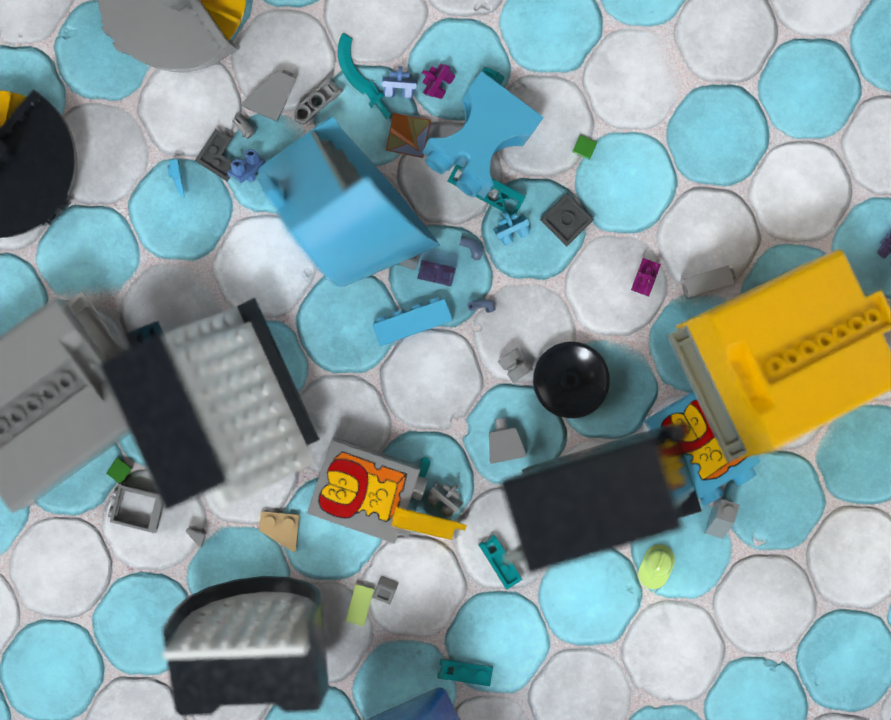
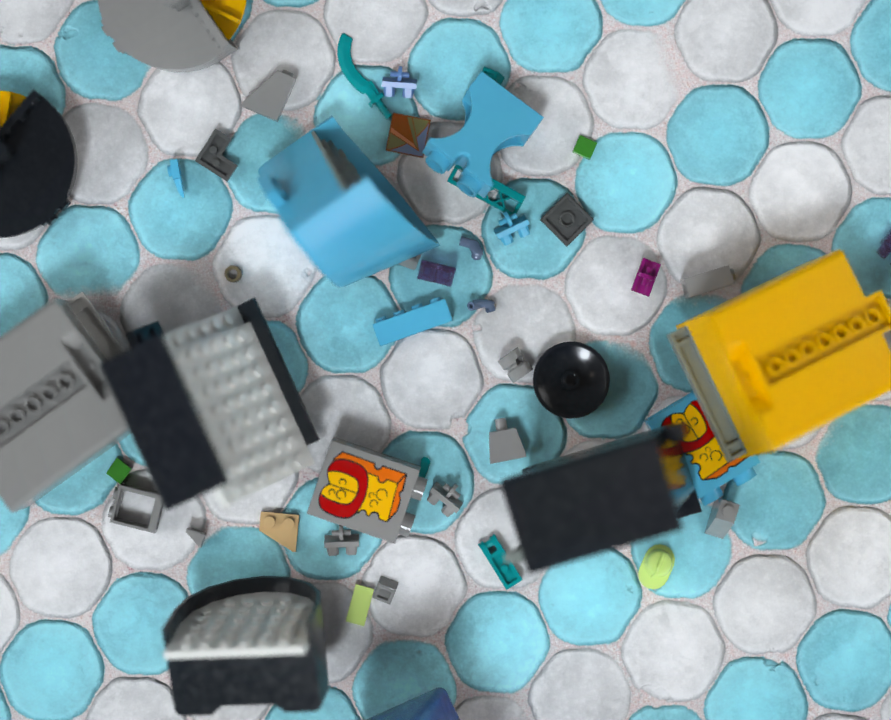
medium blue hips [227,149,266,183] -> none
light grey pin [232,114,256,139] -> none
light grey piece [294,76,344,124] -> none
yellow fence [391,507,467,540] -> none
magenta hips [421,63,455,99] -> none
teal plate [437,659,493,687] -> none
none -> dark tan axle [224,265,242,283]
none -> light grey hips [324,525,359,556]

